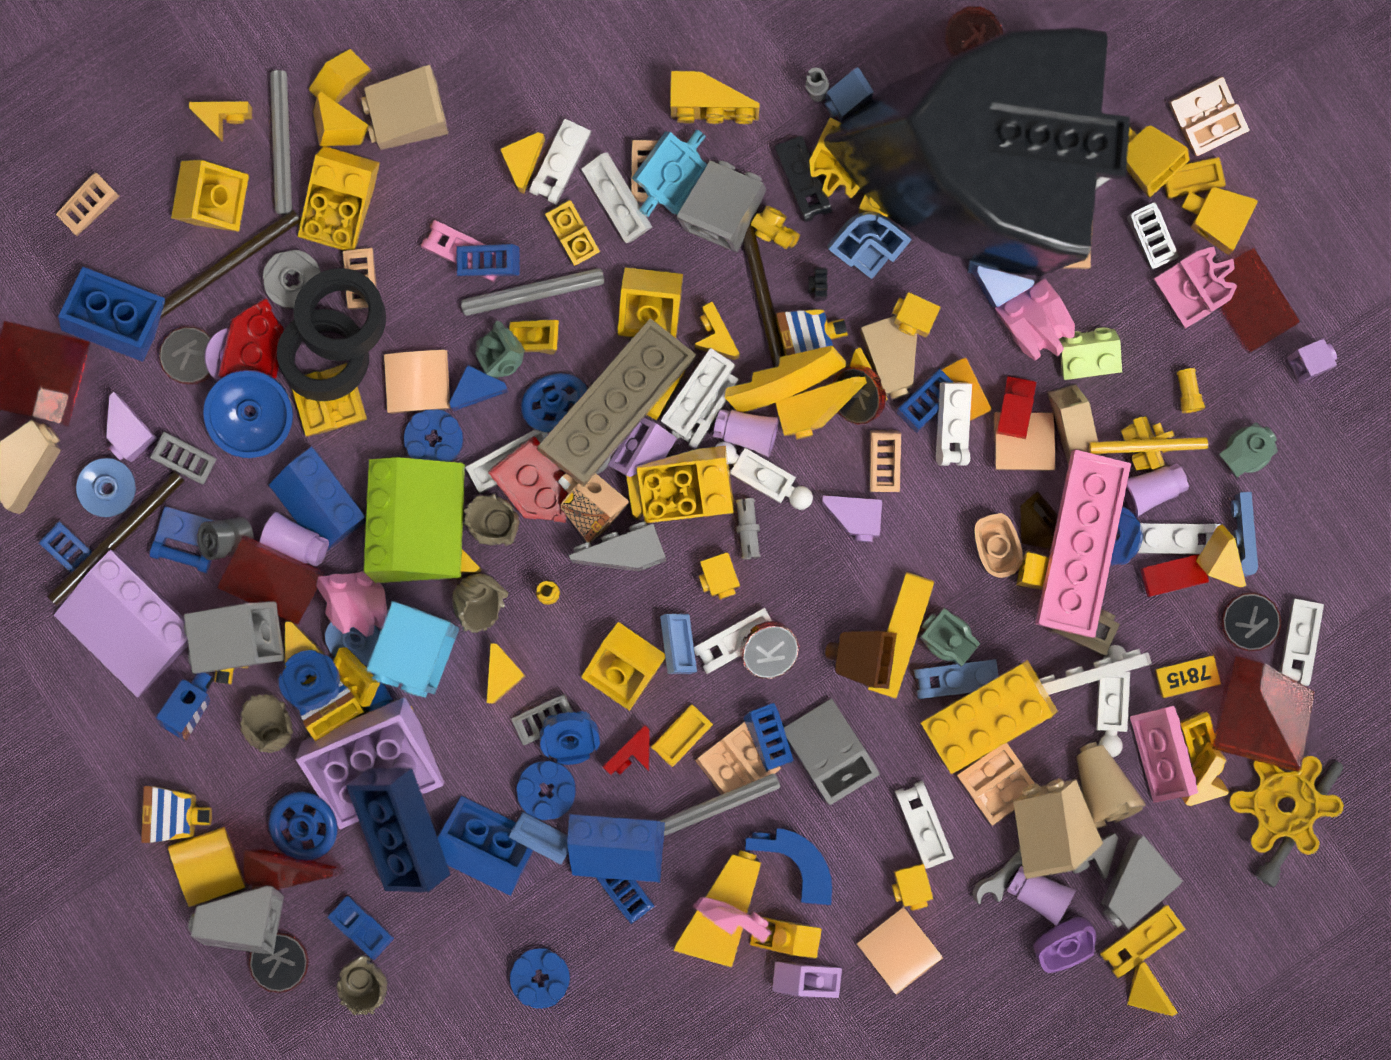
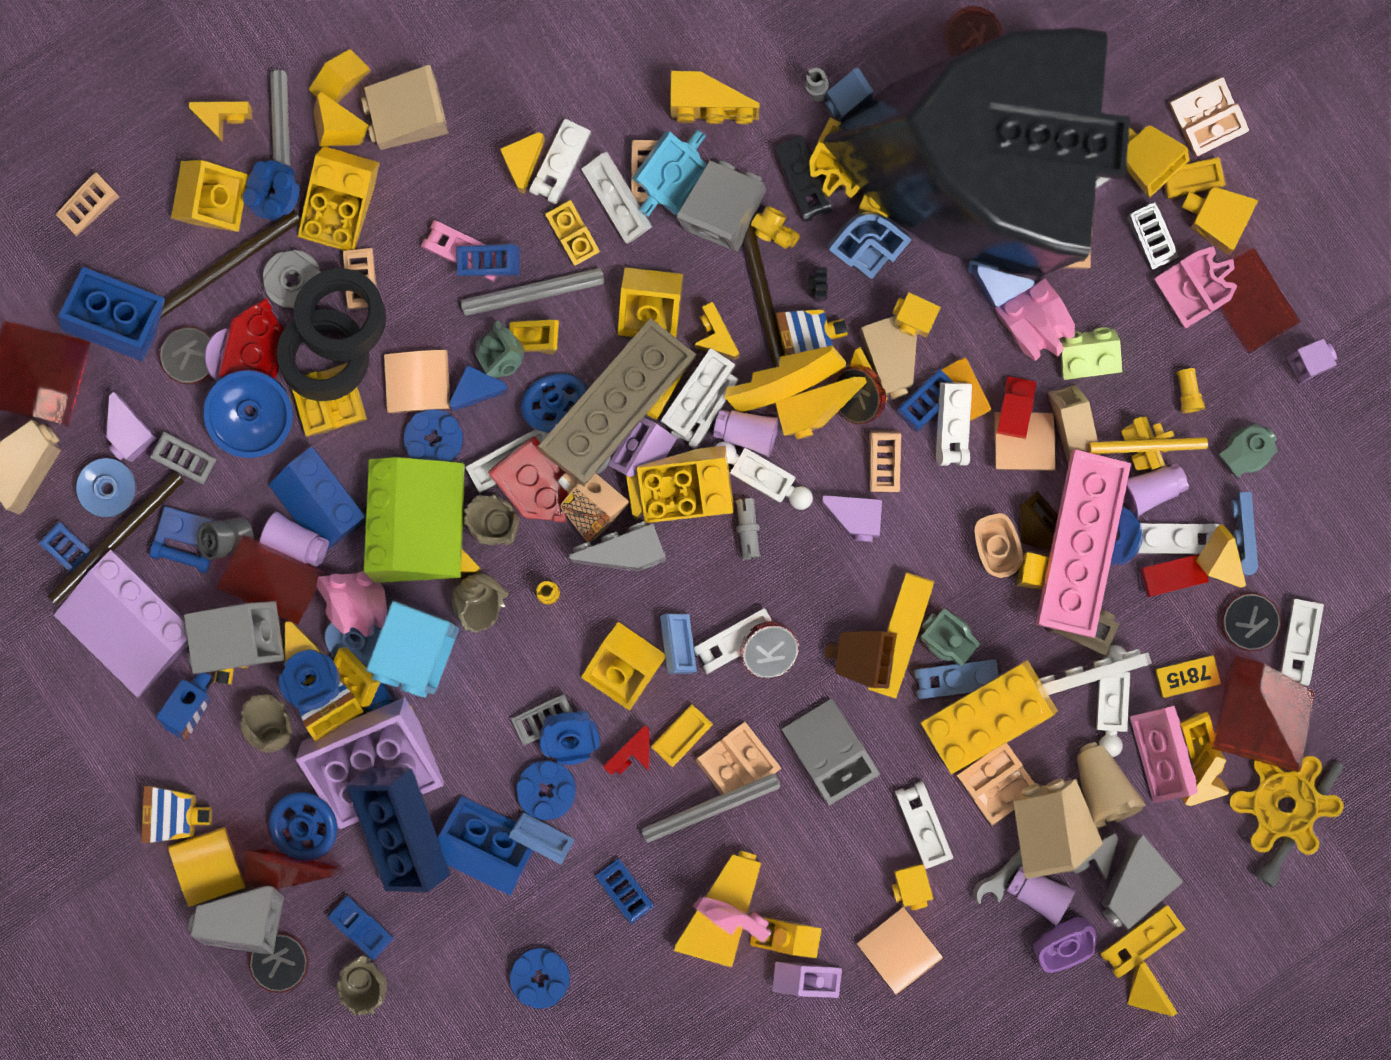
yellow slope [487,643,526,704] -> none
blue slope [567,814,665,882] -> none
yellow brick [699,552,740,600] -> none
blue slope [743,703,794,772] -> none
blue arch [745,828,832,905] -> none
none -> blue plate [243,160,300,220]

